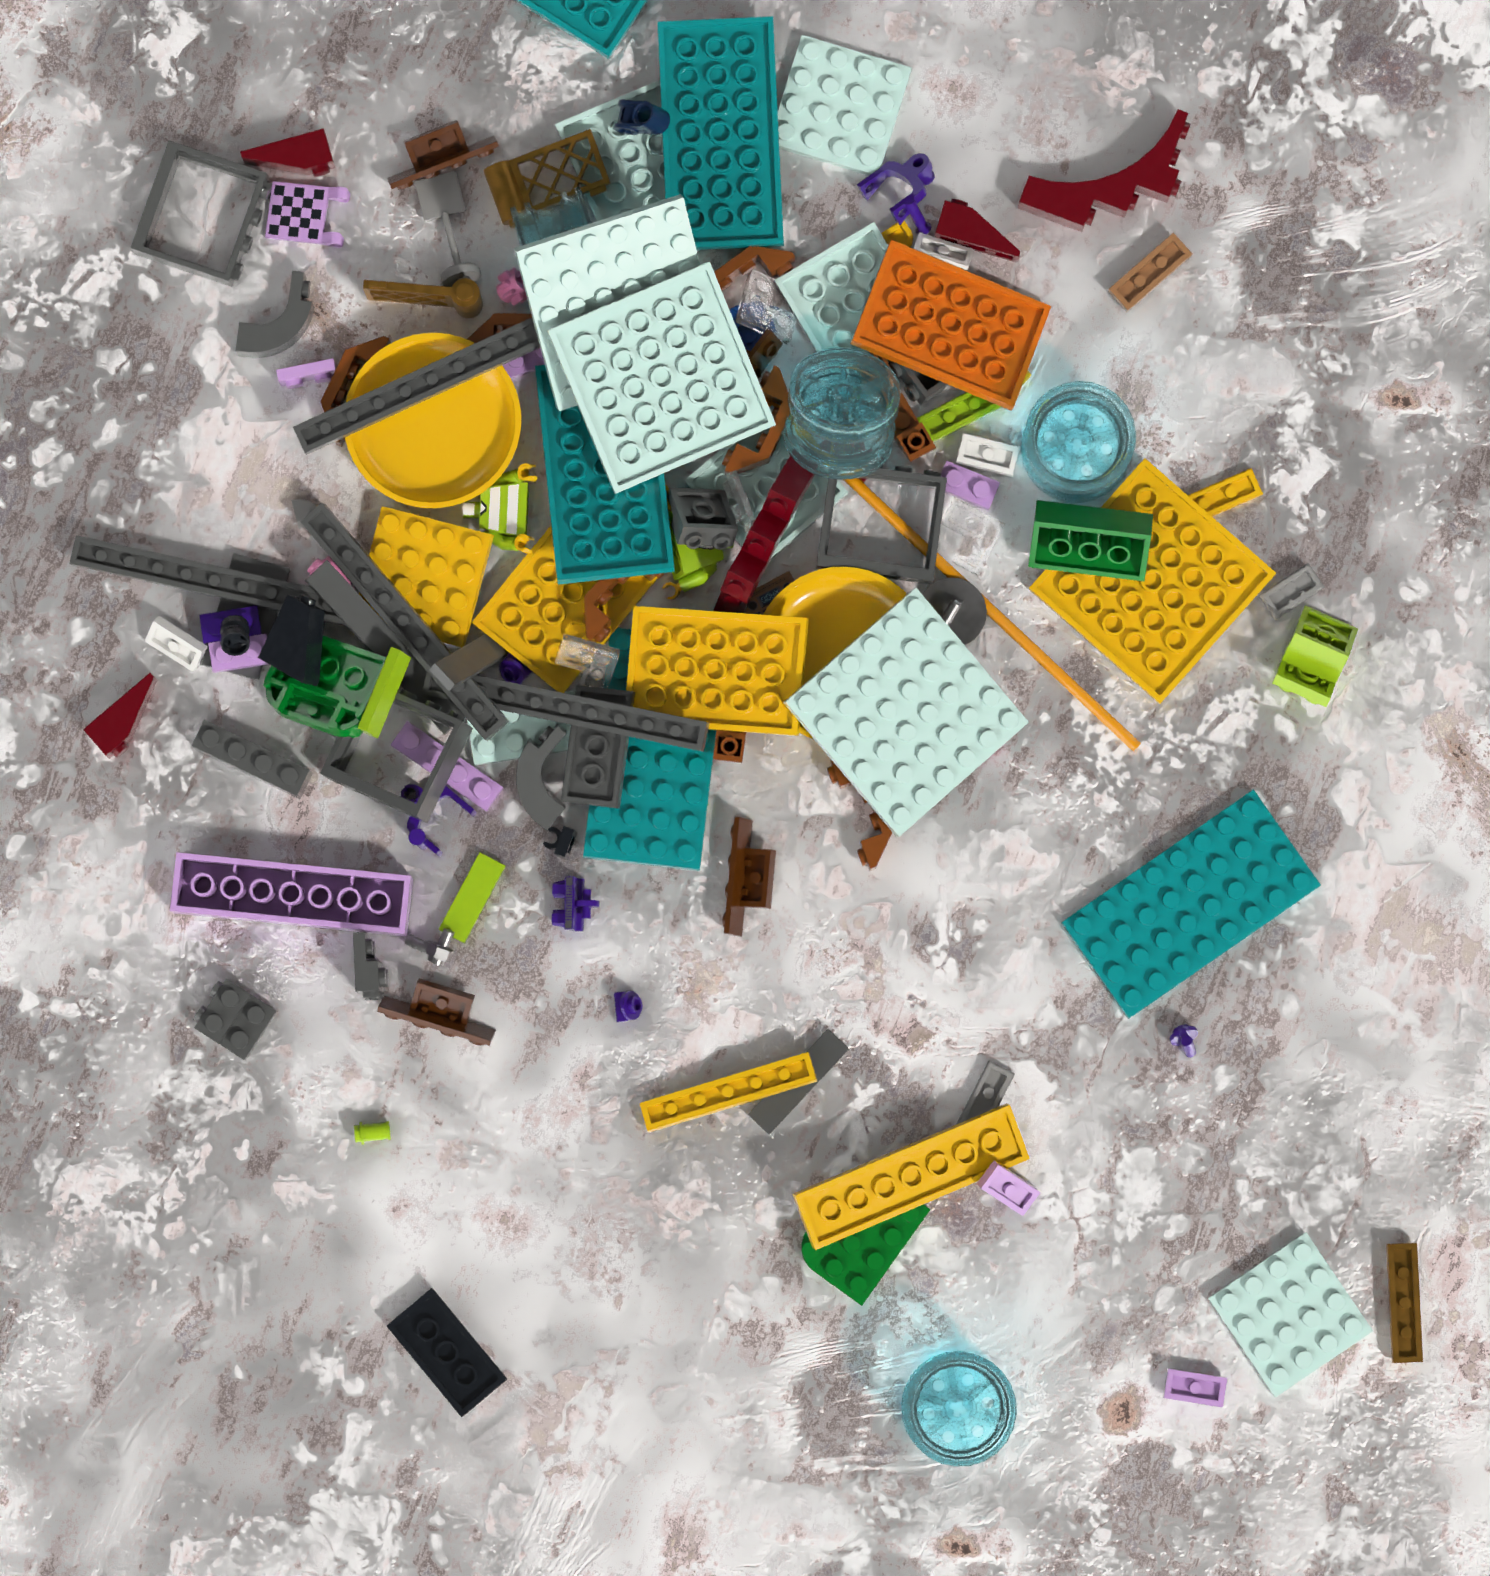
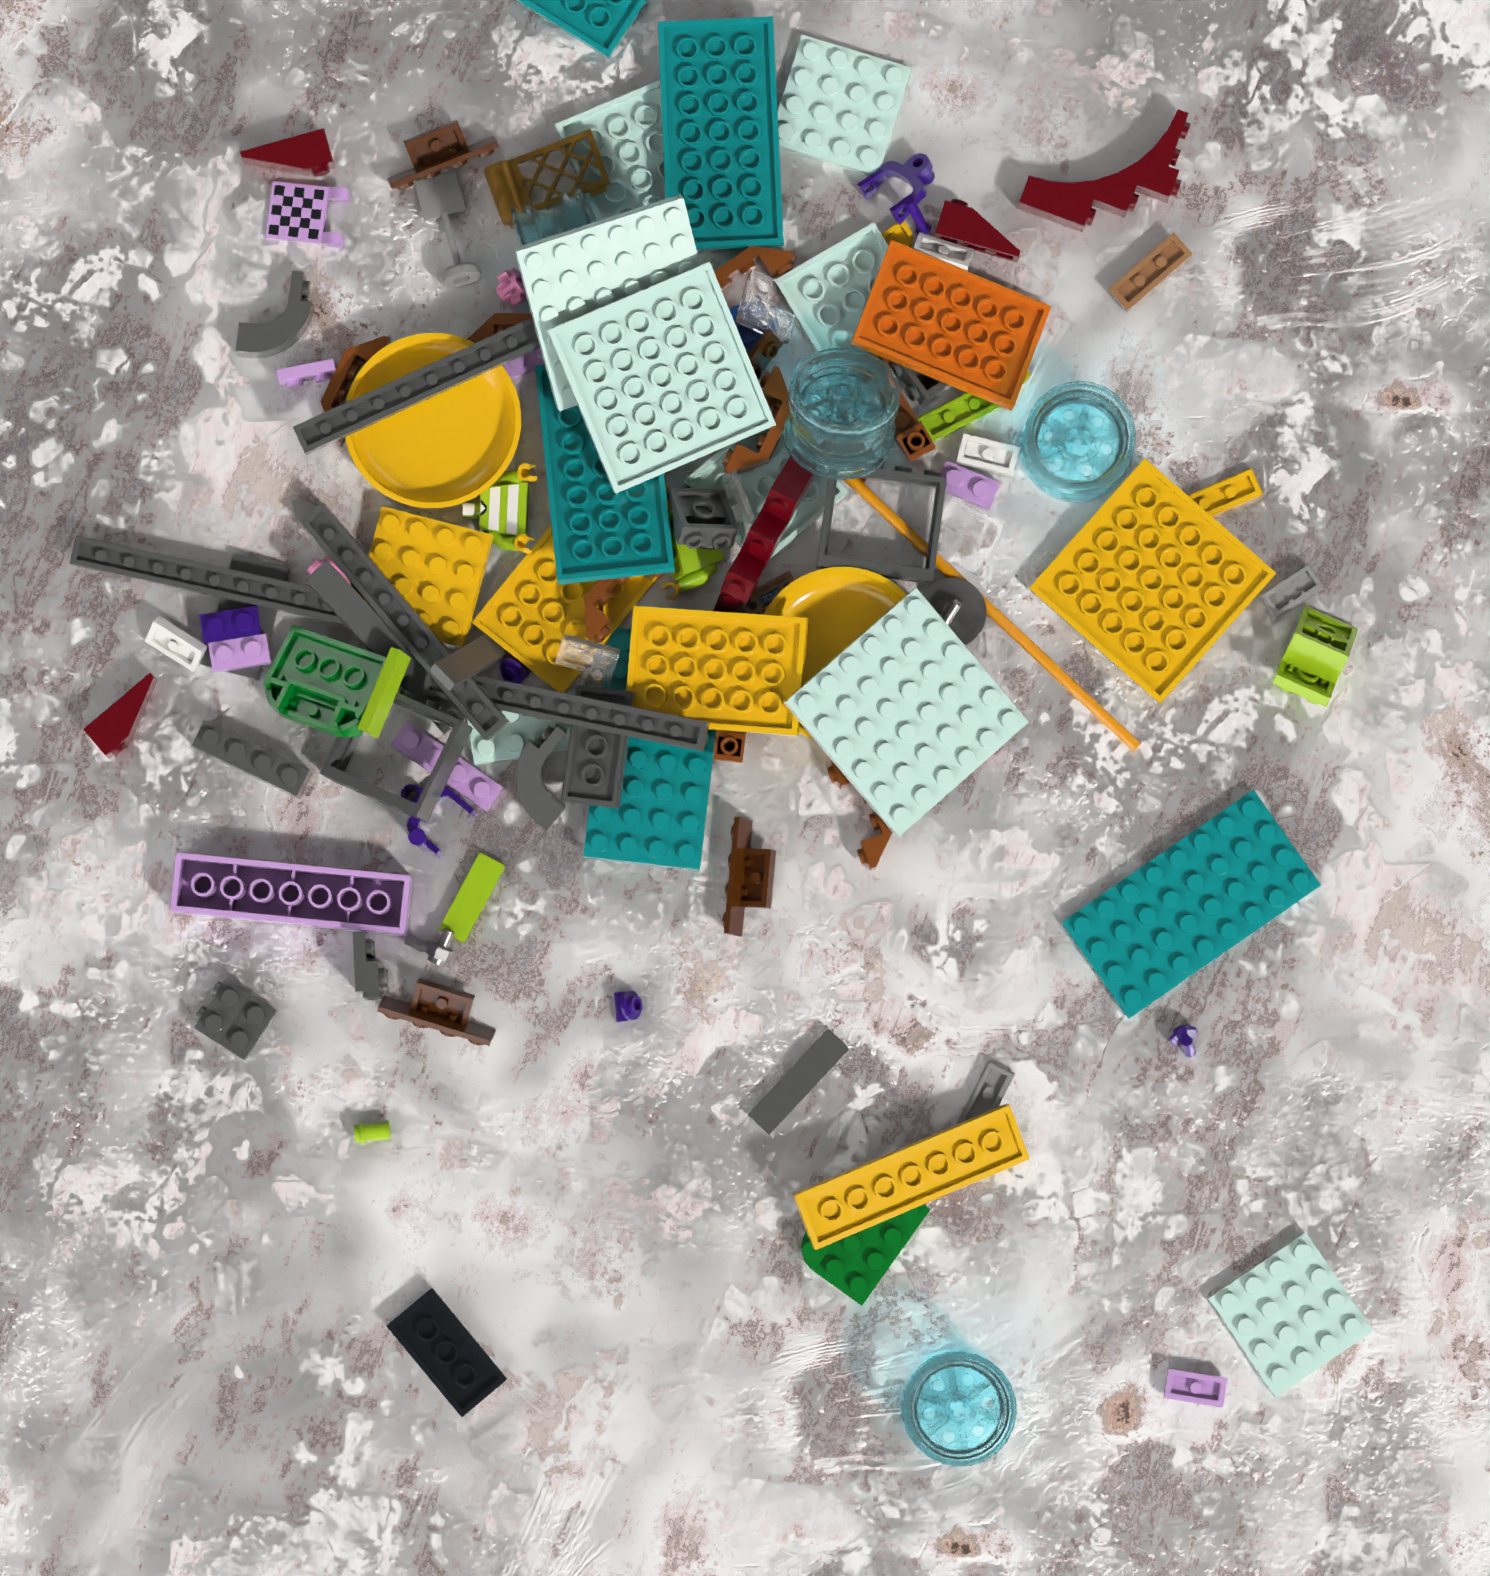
dark grey window [131,140,272,287] -> none
black wheel [220,615,250,656] -> none
black slope [258,594,325,686] -> none
pearl gold piece [363,278,483,318] -> none
black tile [543,826,577,860] -> none
dark purple hips [552,876,600,932] -> none
dark blue piece [613,99,670,135] -> none
yellow plate [640,1052,818,1133] -> none
lavender plate [977,1161,1040,1216] -> none
green slope [1028,500,1153,581] -> none
pearl gold plate [1386,1243,1423,1363] -> none

